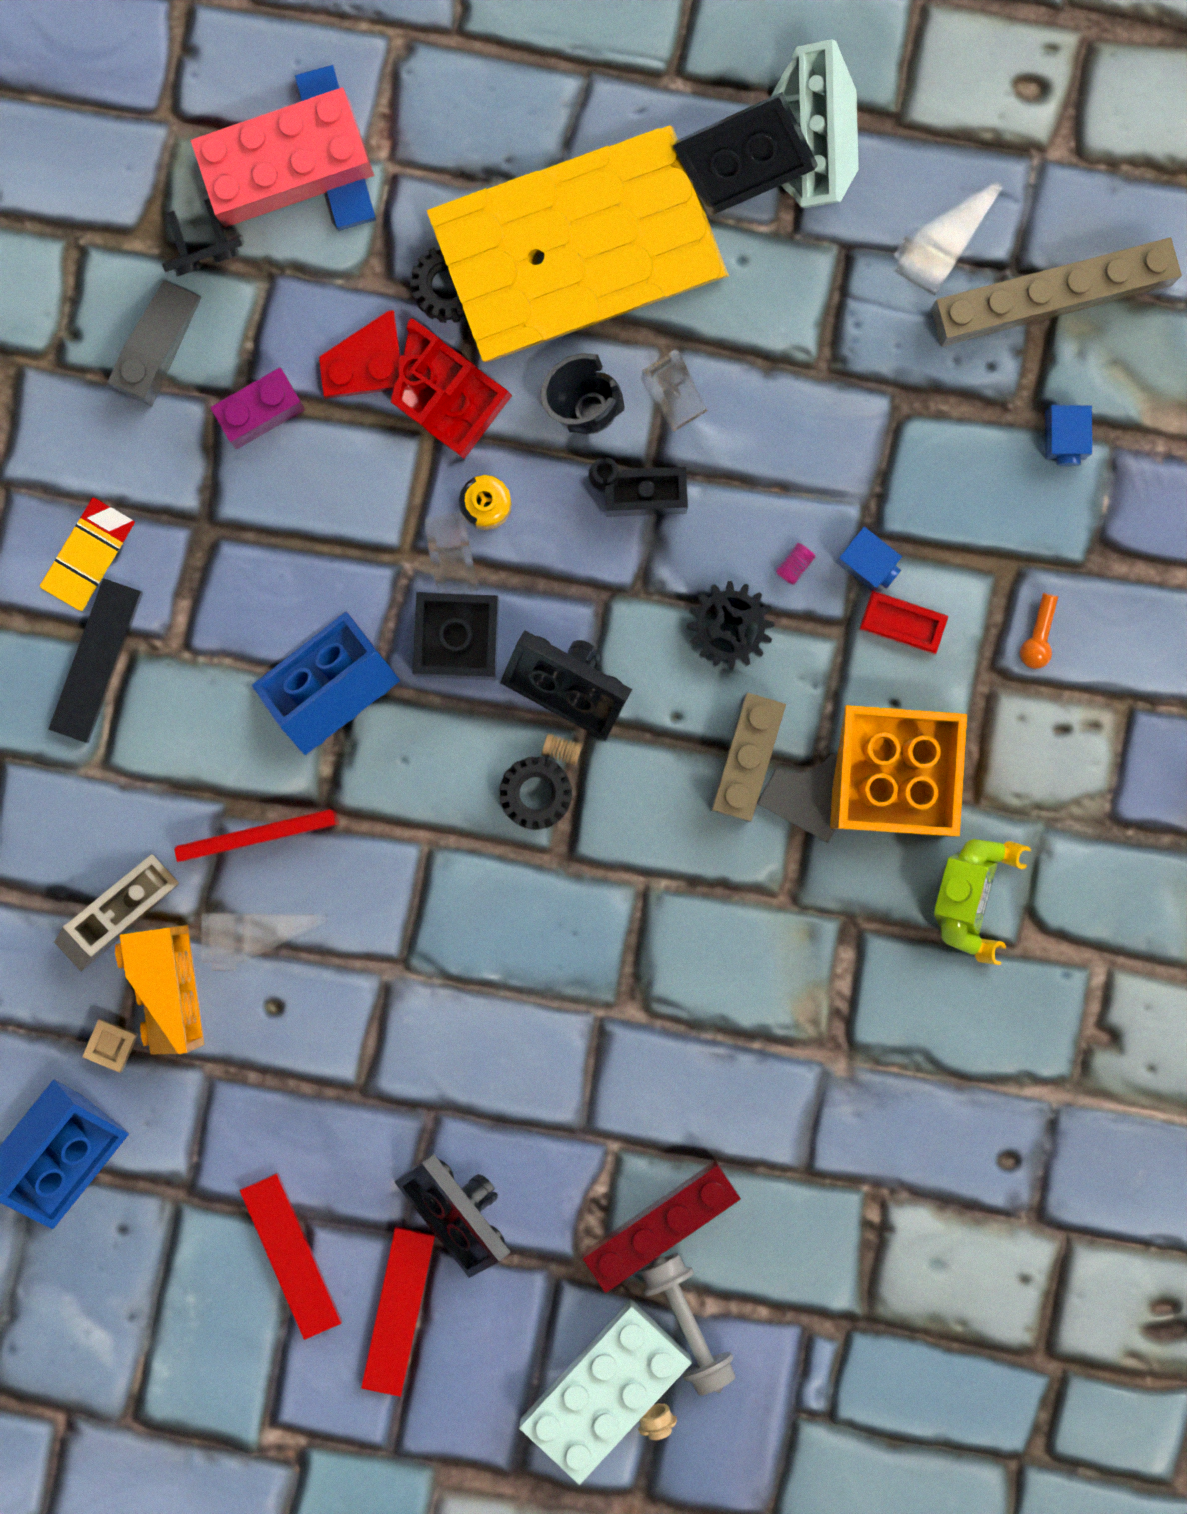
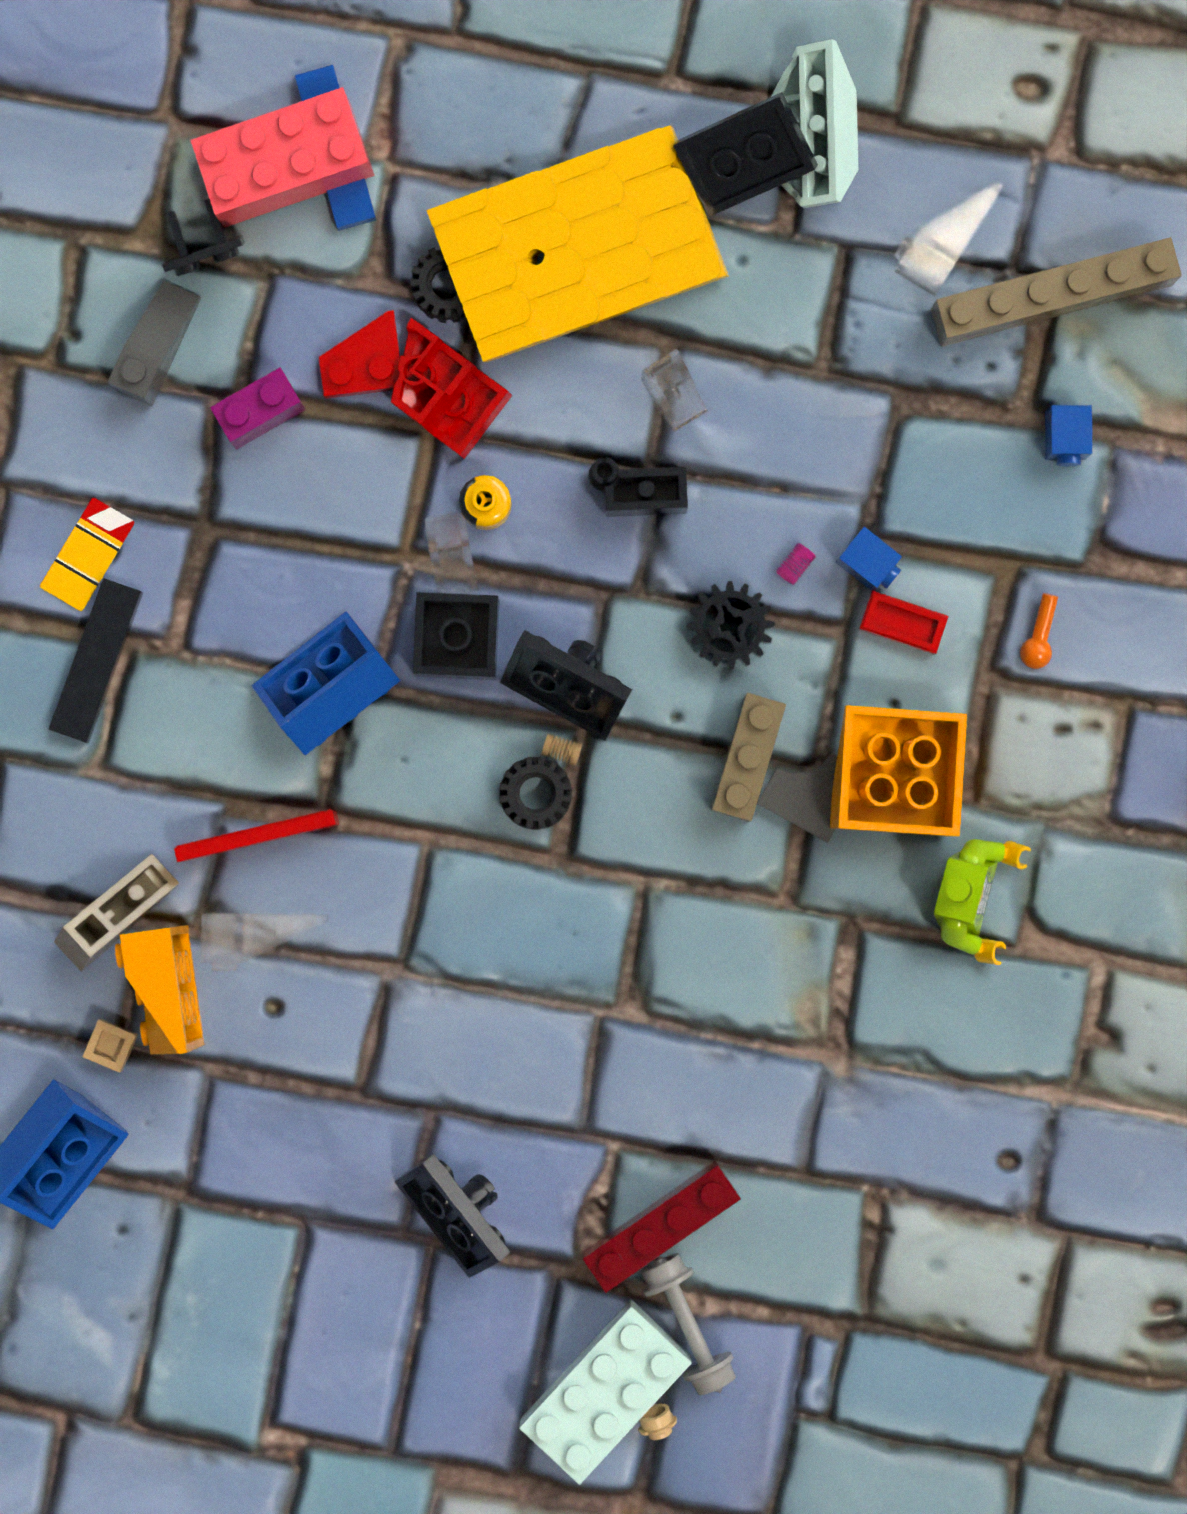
red tile [239,1173,343,1340] -> none
red tile [361,1226,435,1397] -> none
black helmet [540,353,625,435] -> none

